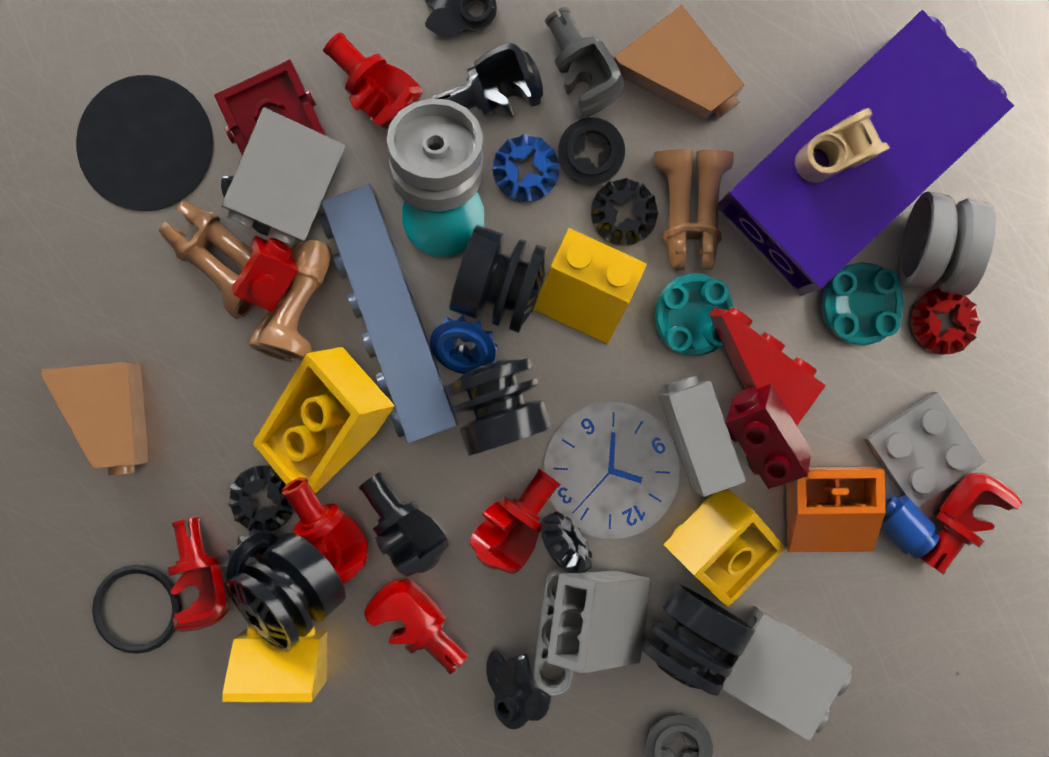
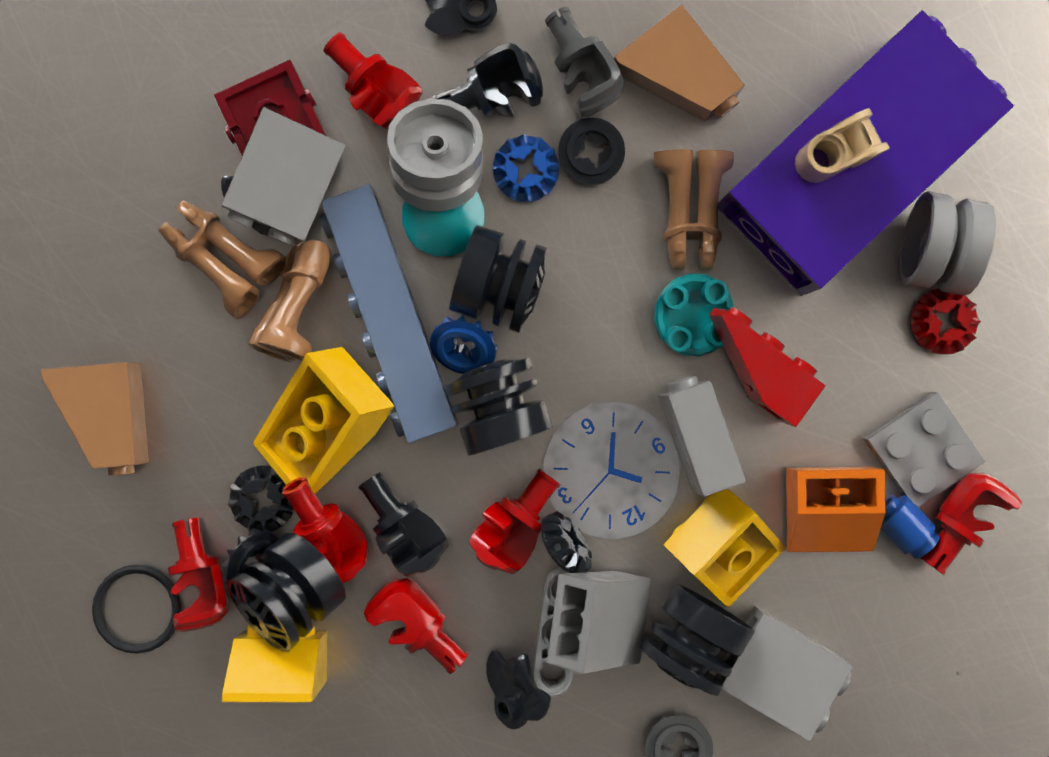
black sticker [76,75,213,211] -> none
red bracket [232,235,298,312] -> none
yellow slope [533,228,647,345] -> none
black gear [591,178,659,246] -> none
dark red brick [725,384,812,489] -> none
teal dish [821,262,904,346] -> none

